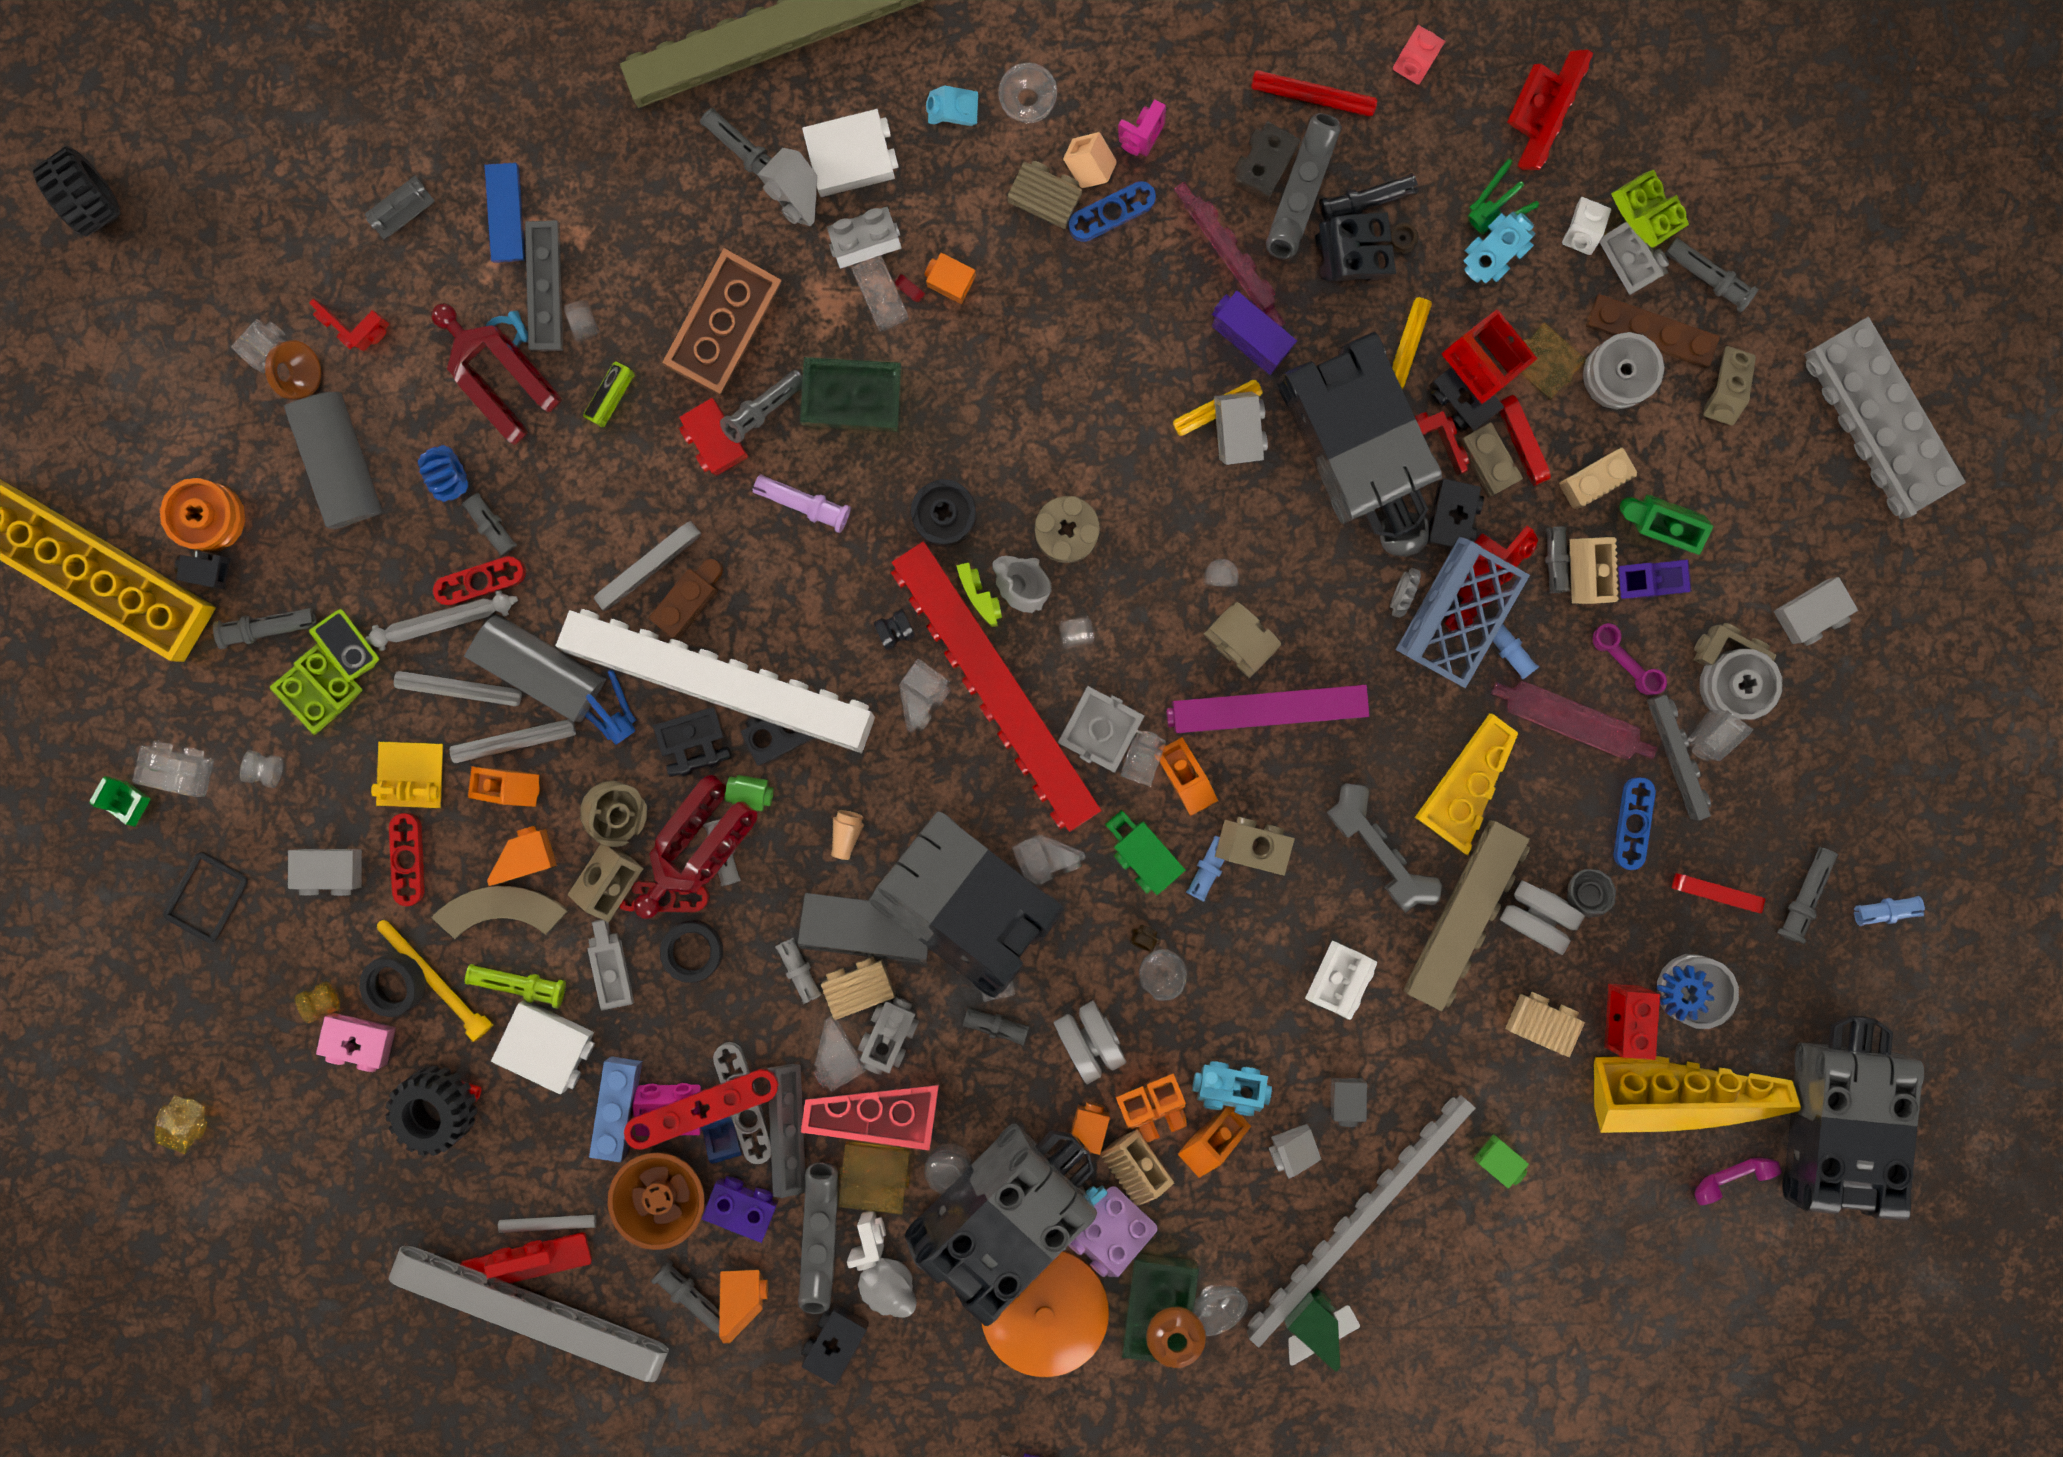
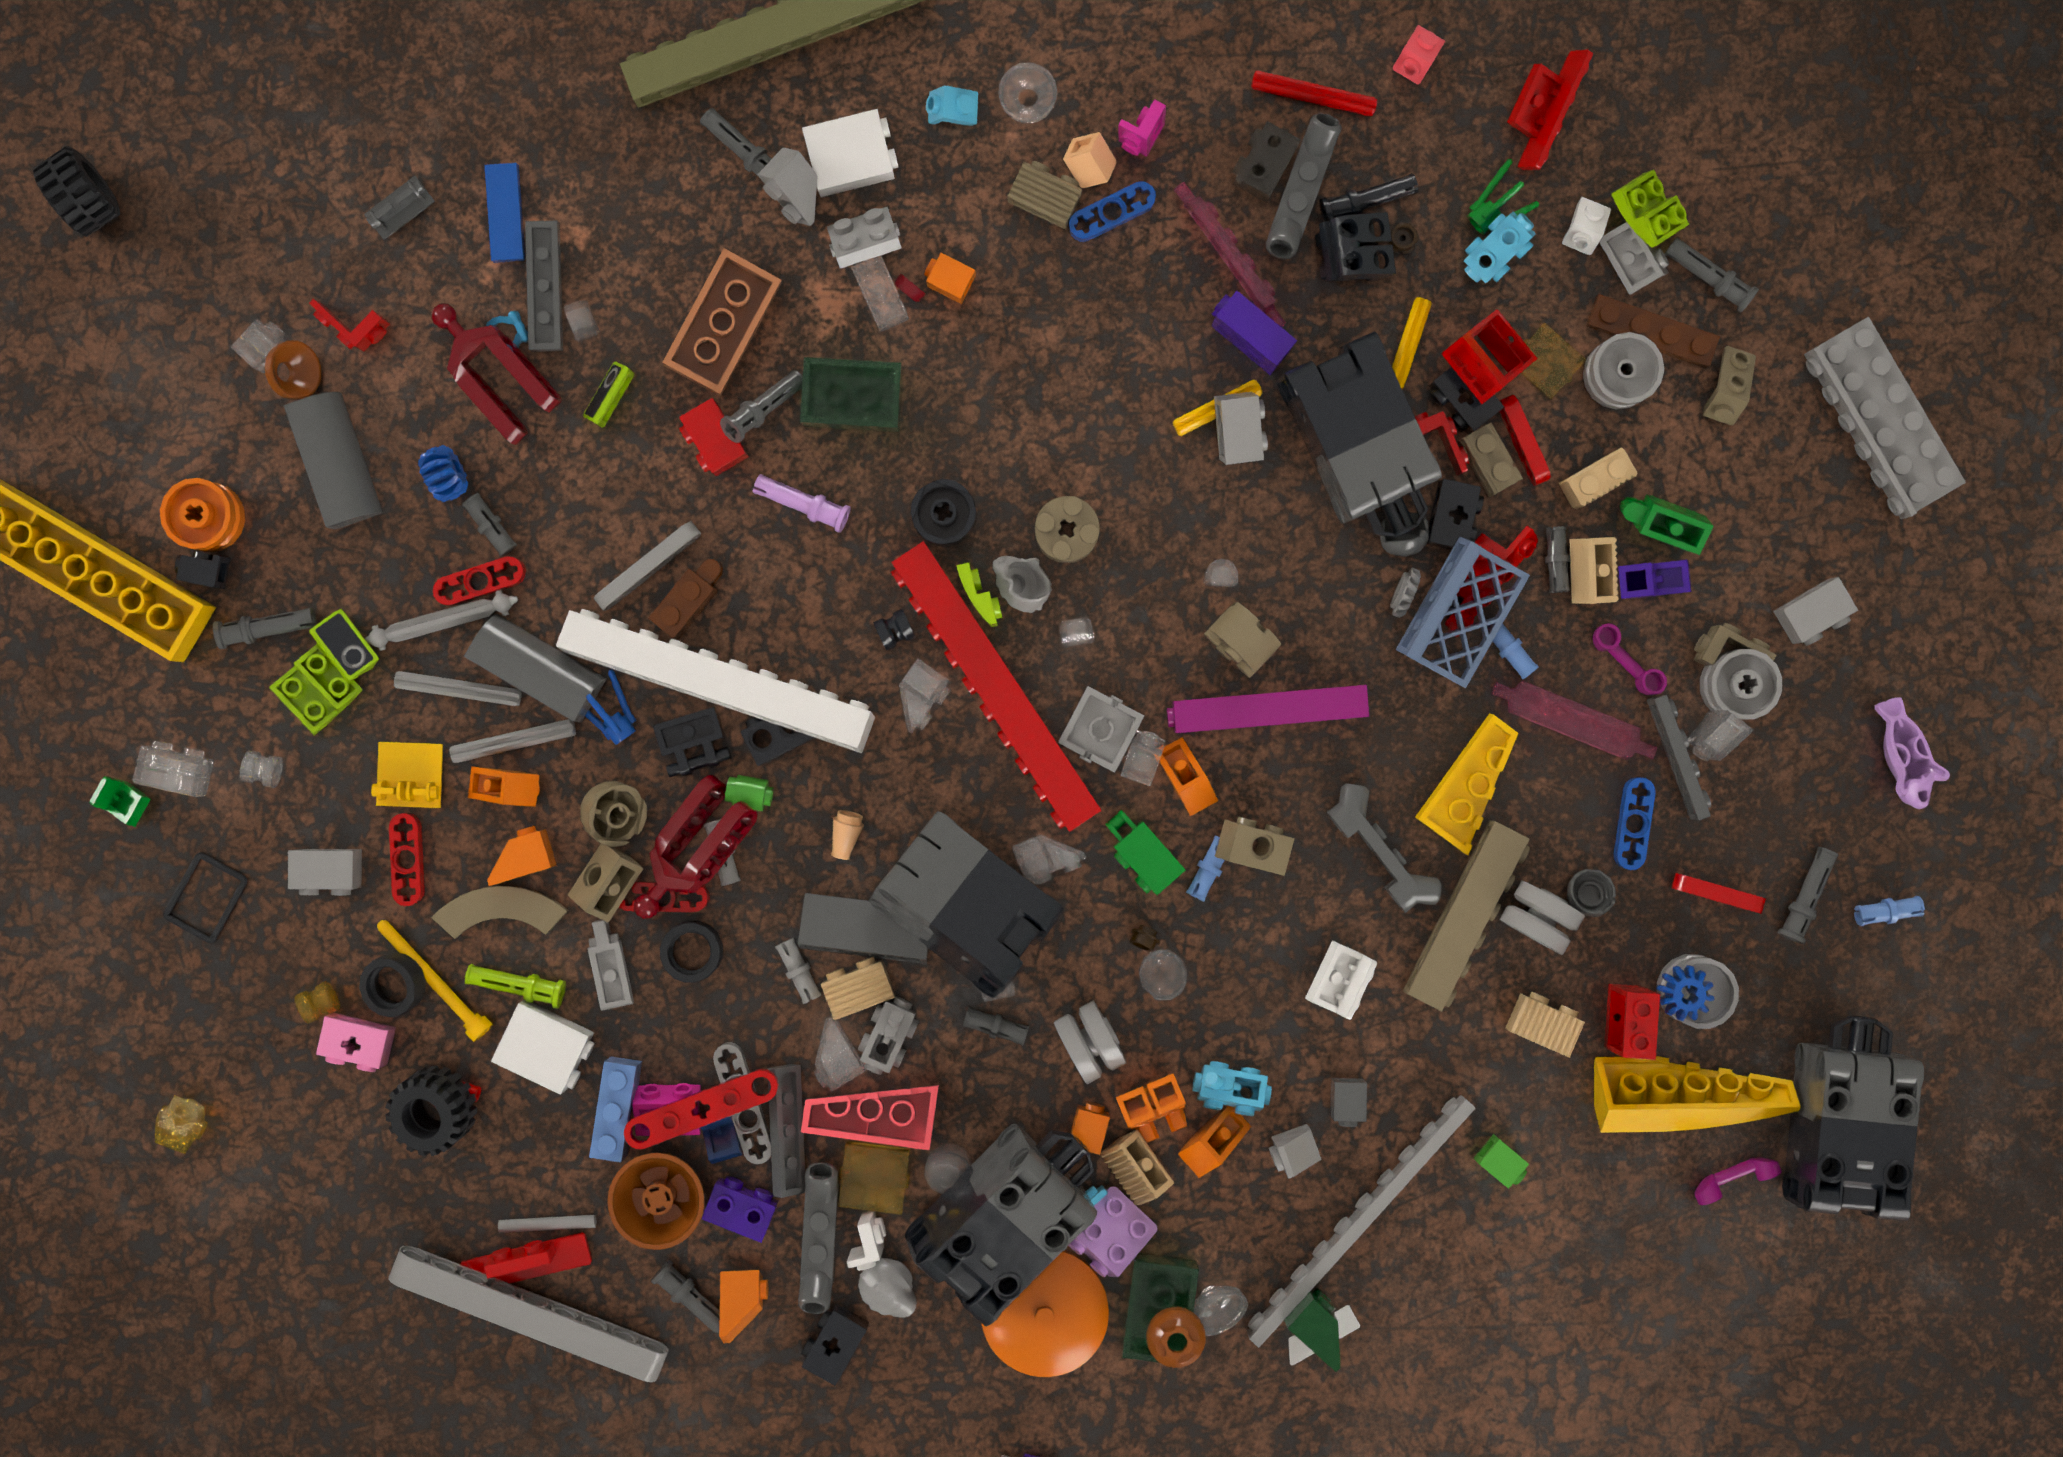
none -> lavender animal [1875,697,1950,809]

